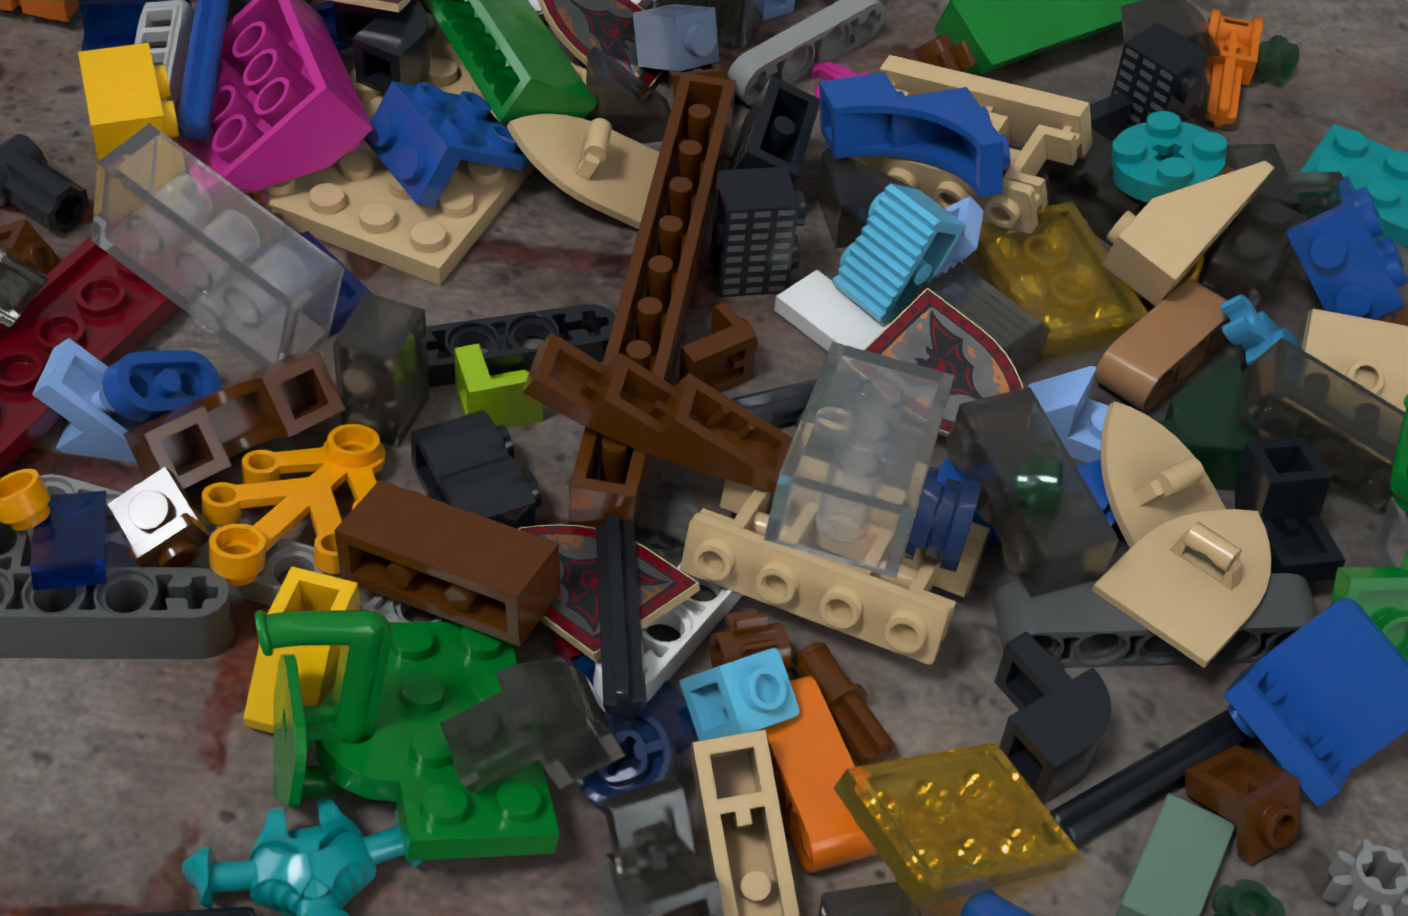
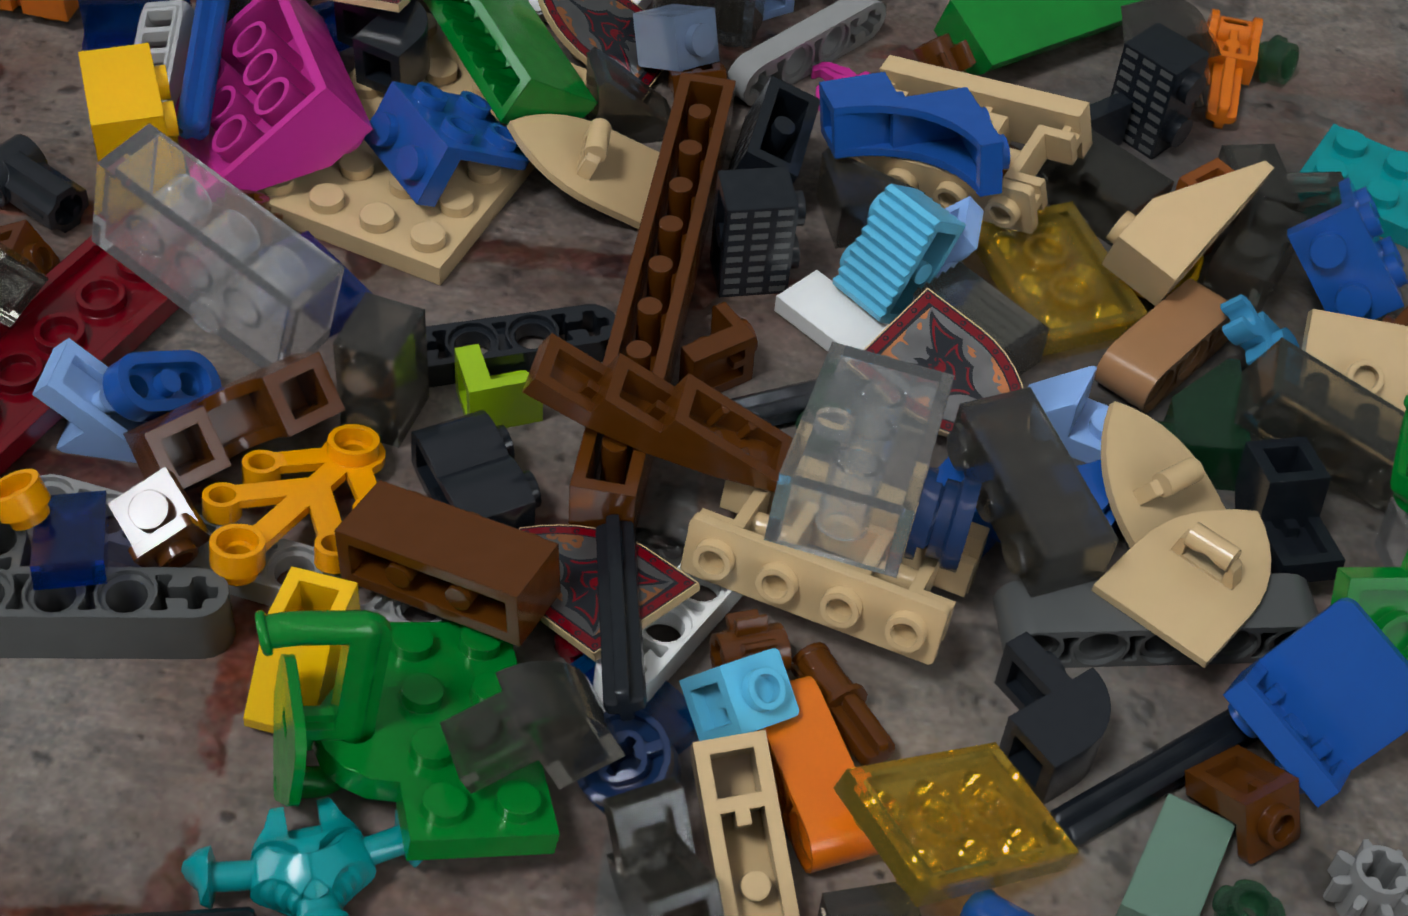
clear green plate [1015,451,1063,518] -> none
teal plate [1110,111,1227,203] -> none

